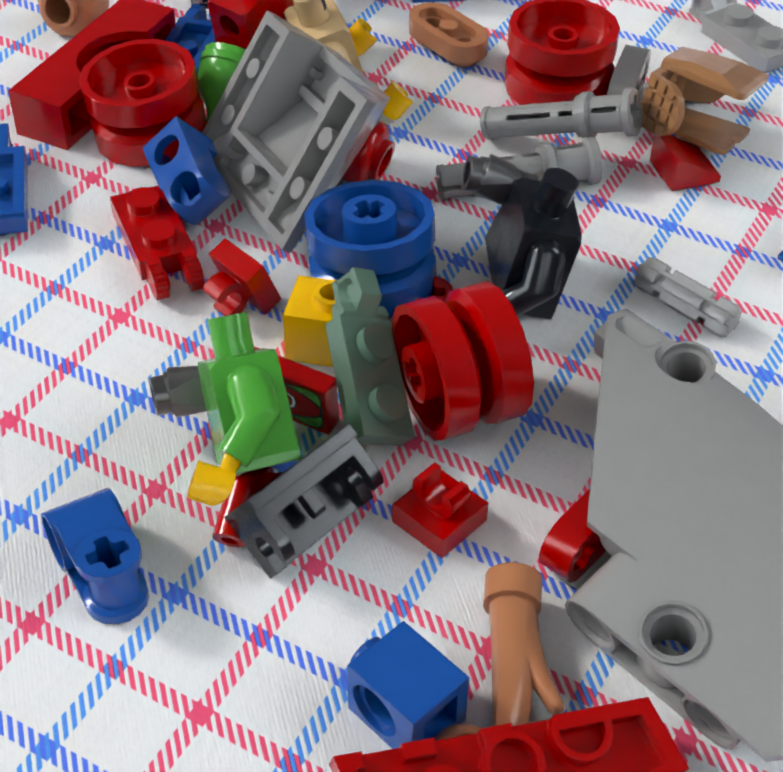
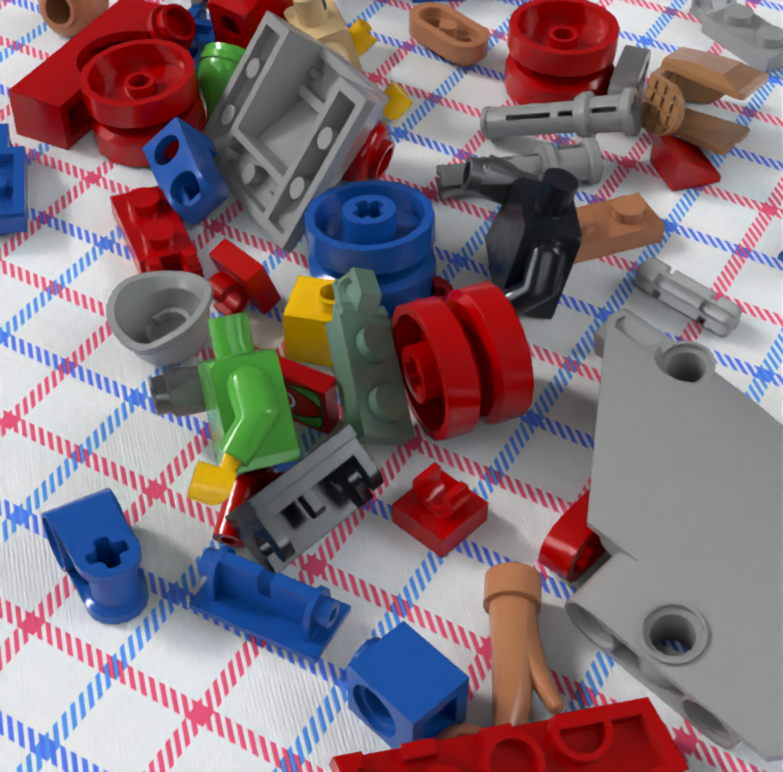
none -> light grey helmet [106,271,214,367]
none -> red plate [147,4,196,49]
none -> blue hinge [189,545,351,664]
none -> nougat plate [574,193,665,264]

